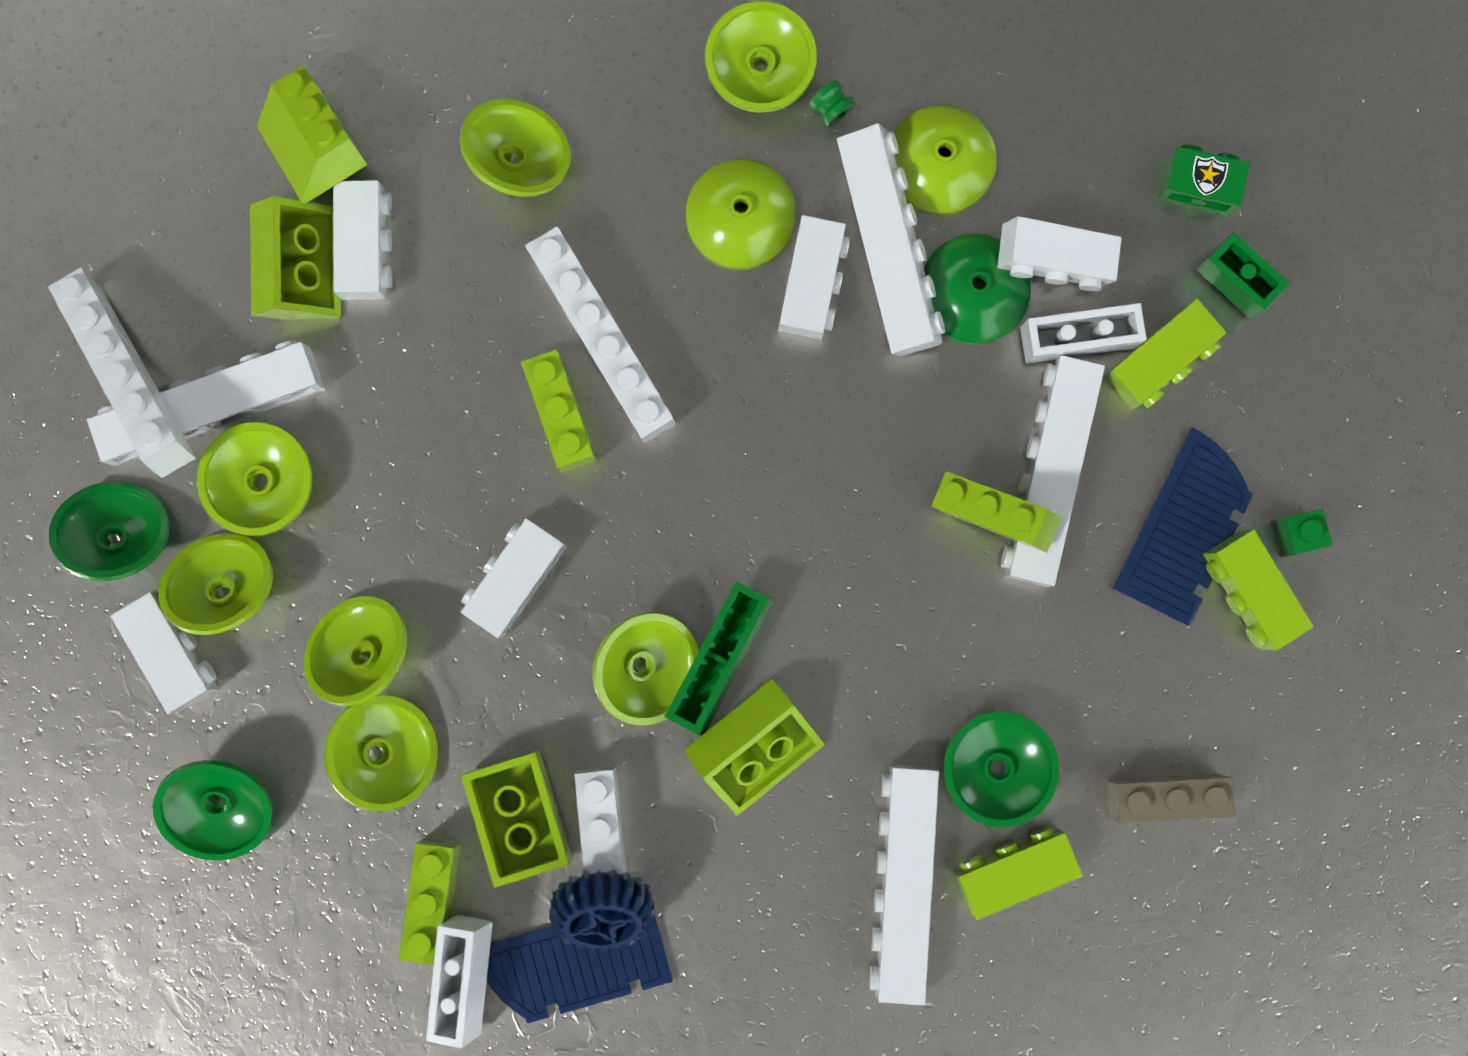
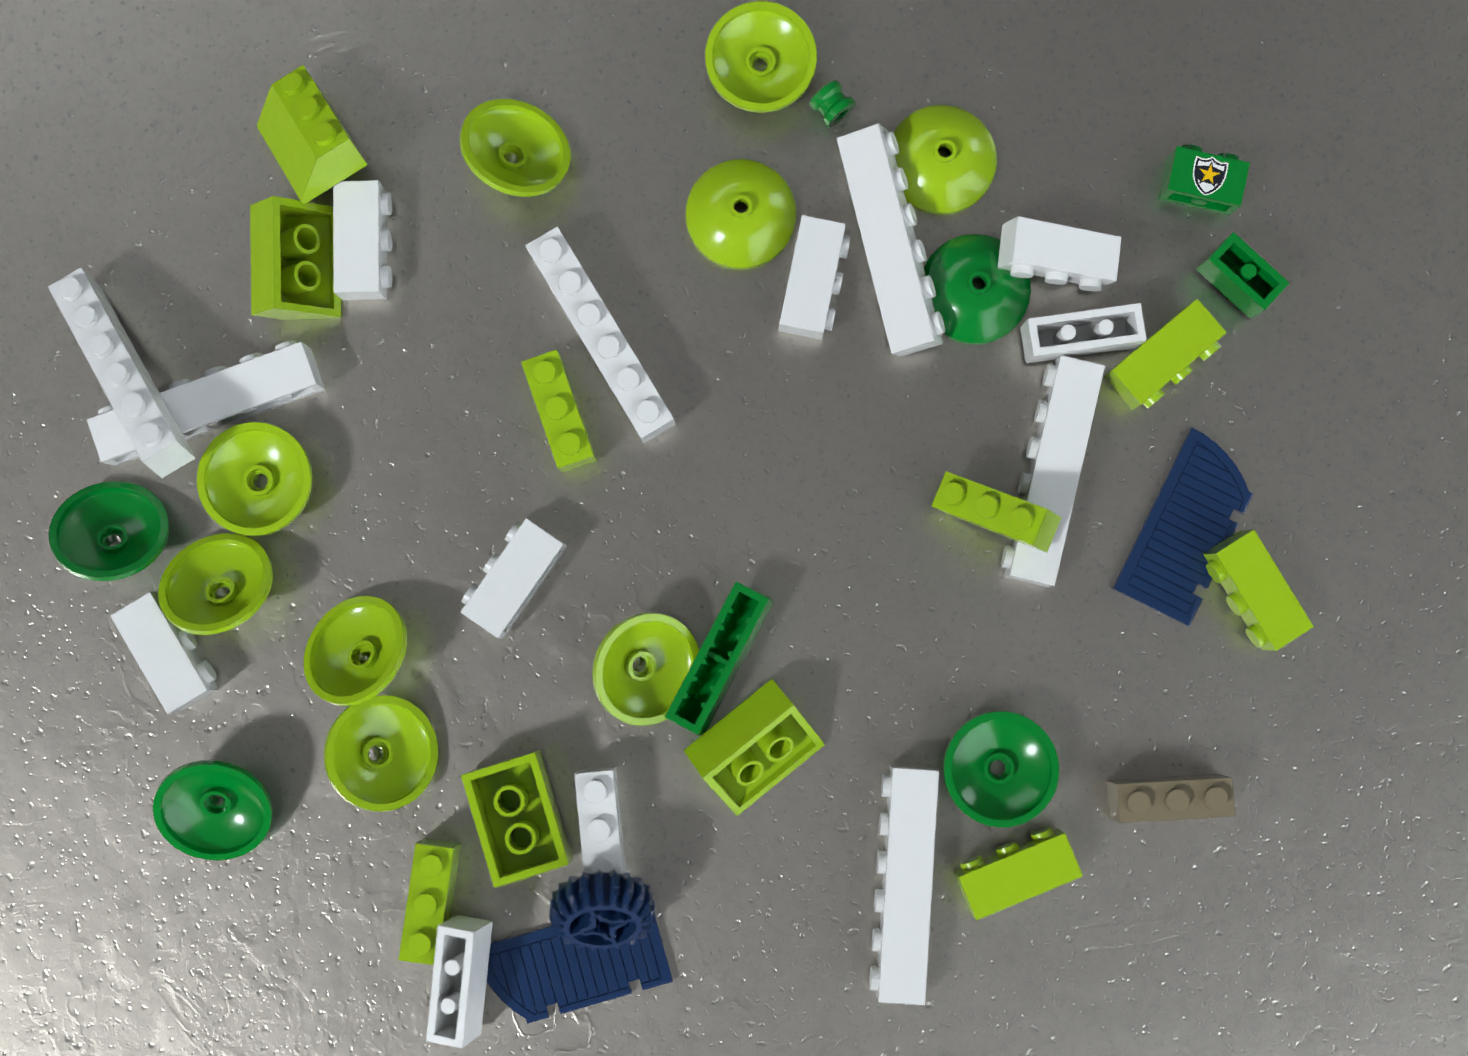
green brick [1271,509,1333,557] -> none

